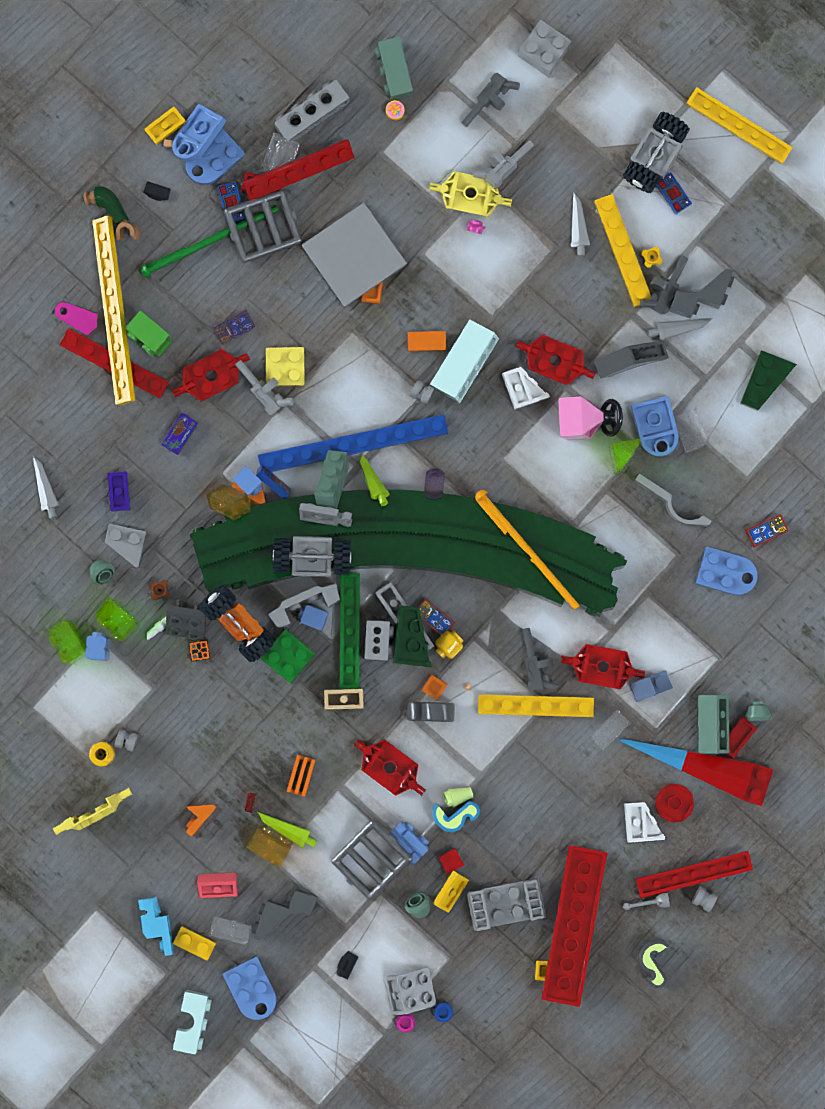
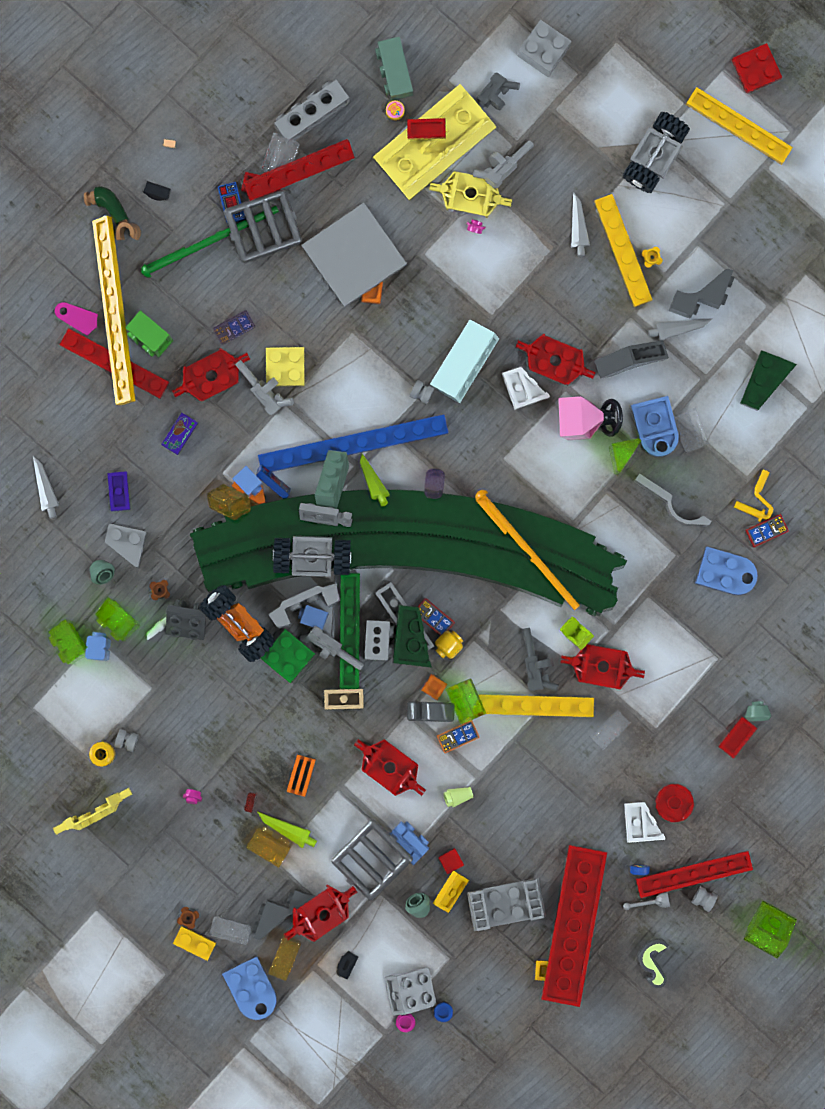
medium azure plate [137,897,174,956] -> none
yellow plate [144,106,186,145] -> none
medium blue plate [172,104,227,162] -> none
light aqua arch [173,990,212,1054] -> none
medium blue plate [186,128,246,185] -> none
orange slope [186,804,218,837] -> none
tile [189,640,211,662] -> none
coral slope [197,873,238,898] -> none
orange tile [408,331,446,352] -> none
animal [432,801,480,832] -> none
red plate [620,739,773,806] -> none
sand blue slope [630,670,673,702] -> none
dark grey piece [640,256,688,315] -> none
tile [656,172,692,215] -> none
sand green brick [698,695,729,754] -> none
none -> dark orange plate [177,907,199,929]
none -> dark pink plate [183,789,202,804]
none -> clear yellow brick [268,936,301,981]
none -> red plate [283,885,358,942]
none -> light grey piece [300,626,364,670]
none -> light yellow hinge [373,84,497,200]
none -> red tile [407,118,446,140]
none -> tile [437,720,480,753]
none -> clear neon green slope [446,678,486,724]
none -> lime bracket [560,616,594,650]
none -> blue tile [630,865,650,875]
none -> red plate [732,43,782,94]
none -> yellow piece [734,470,774,522]
none -> clear neon green slope [743,901,797,959]

